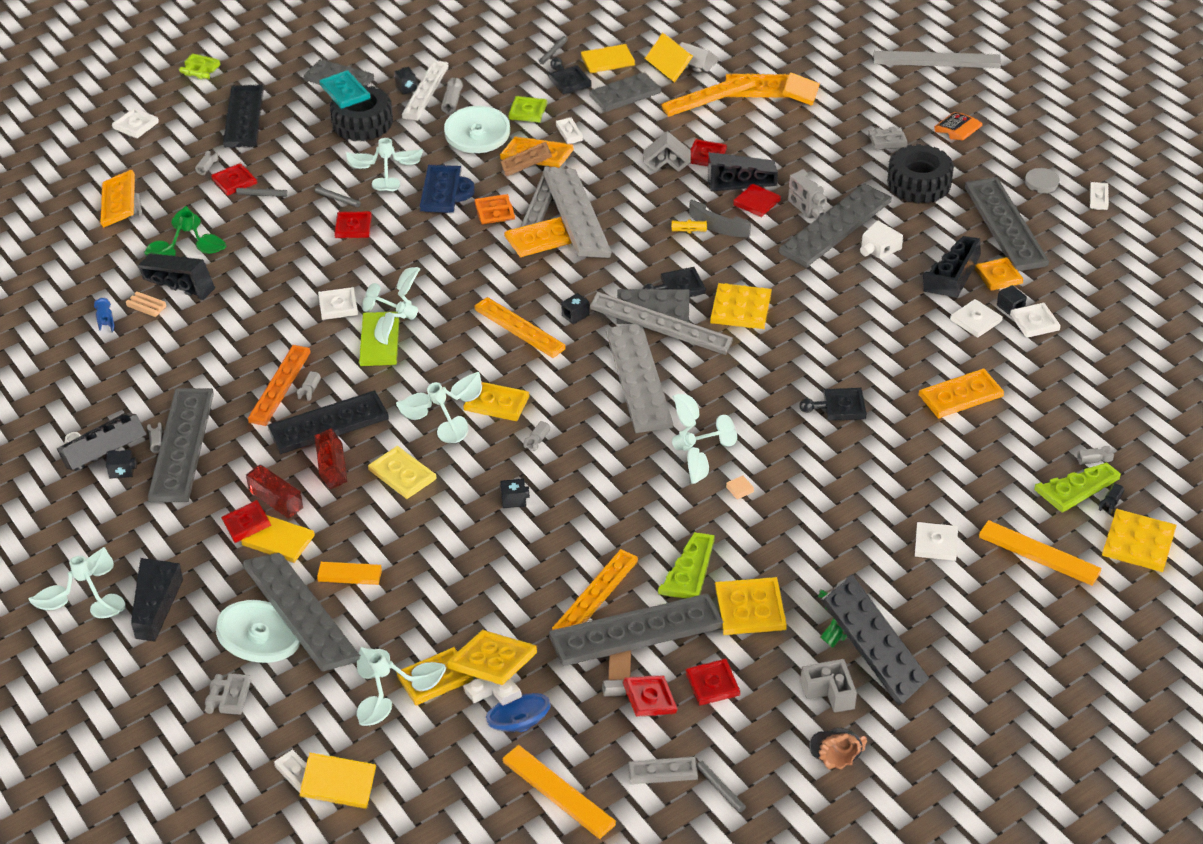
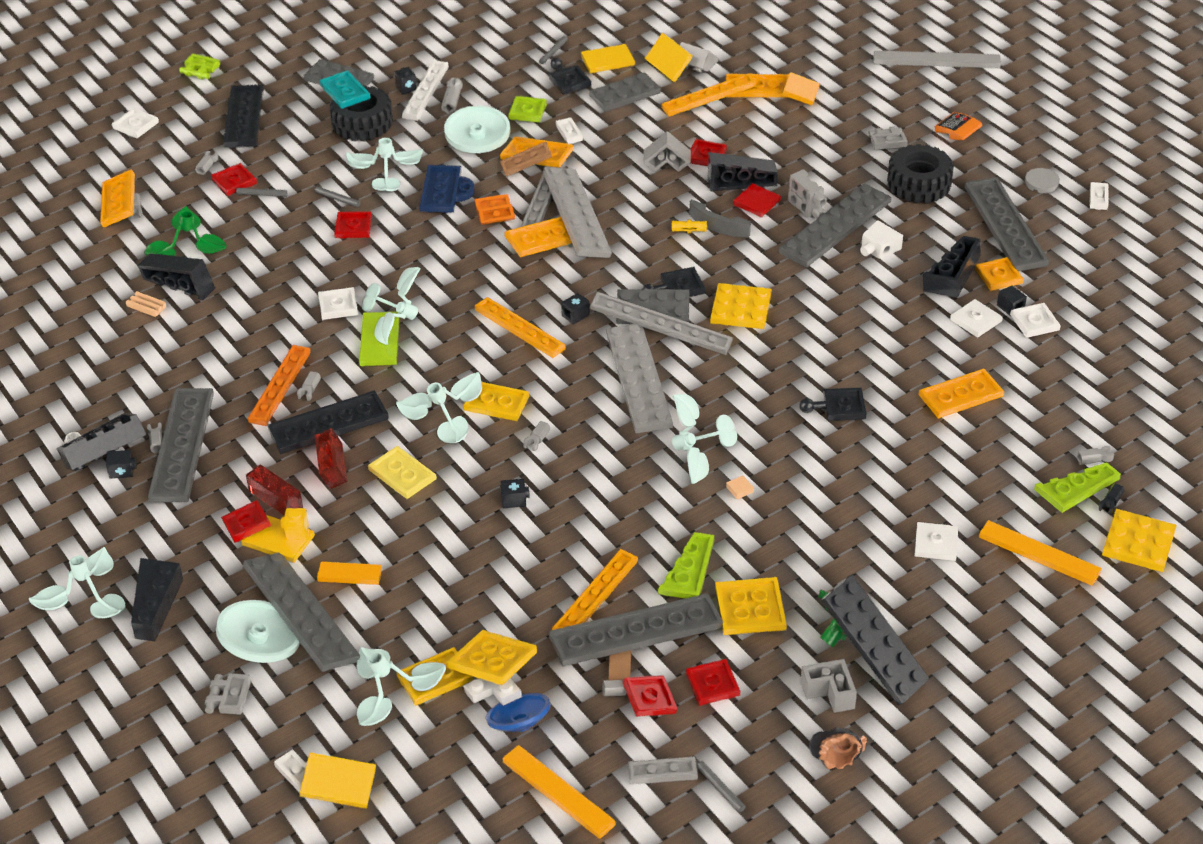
blue piece [94,298,114,332] -> none
none -> yellow brick [281,508,309,540]

